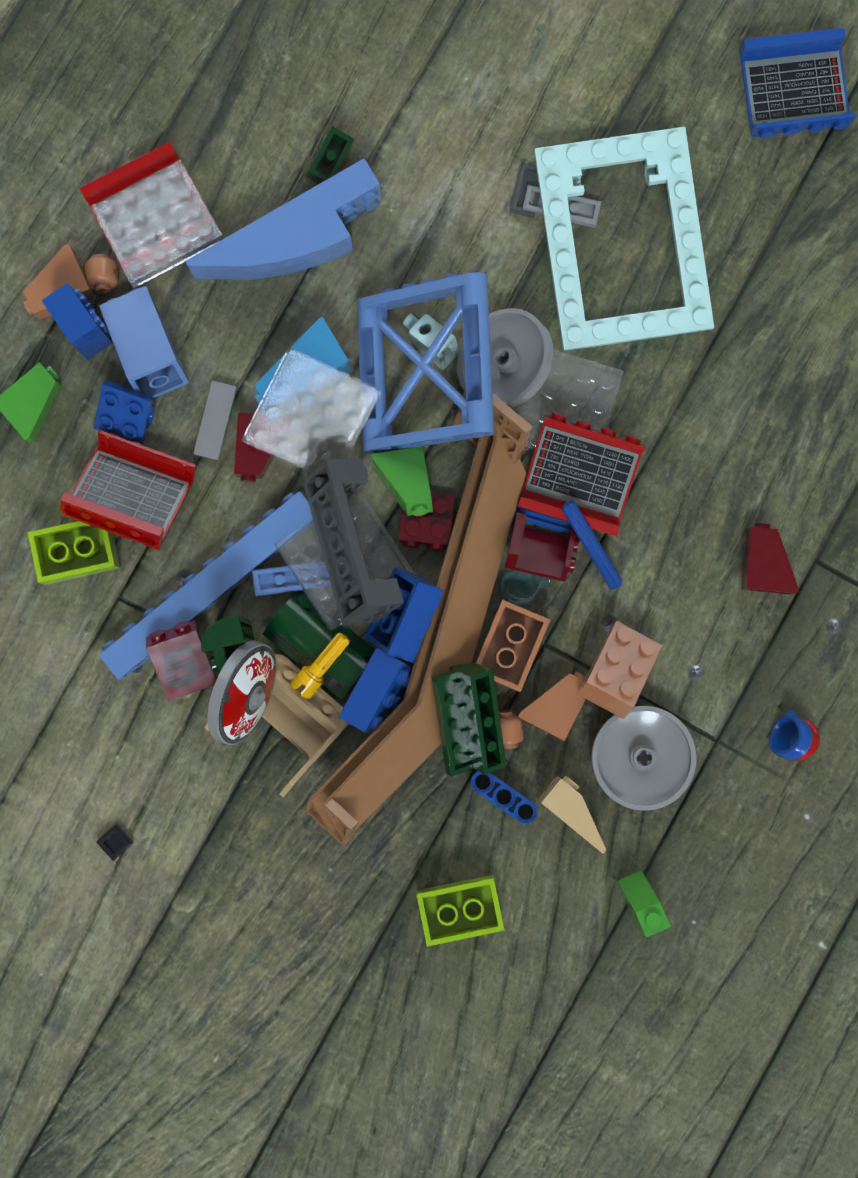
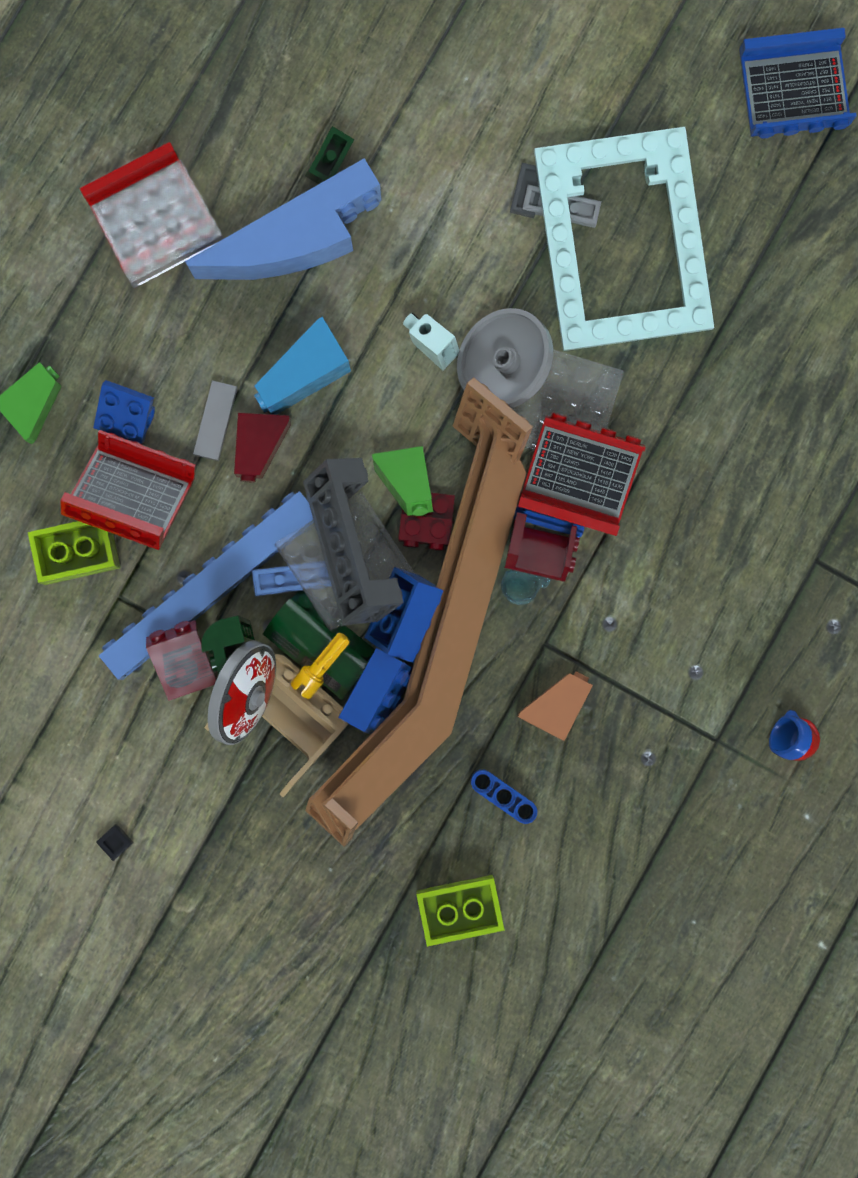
nougat slope [23,243,95,320] -> none
blue brick [41,283,112,360] -> none
nougat head [84,254,118,294] -> none
medium blue slope [99,286,189,398] -> none
clear plate [242,347,382,472] -> none
medium blue piece [357,272,494,453] -> none
dark green brick [431,663,507,777] -> none
nougat brick [475,600,550,692] -> none
nougat head [499,710,524,749] -> none
tan slope [537,776,606,854] -> none
blue axle [562,500,622,590] -> none
nougat brick [578,621,662,719] -> none
light grey dish [591,706,696,810] -> none
bright green slope [617,870,671,938] -> none
dark red slope [741,523,799,595] -> none

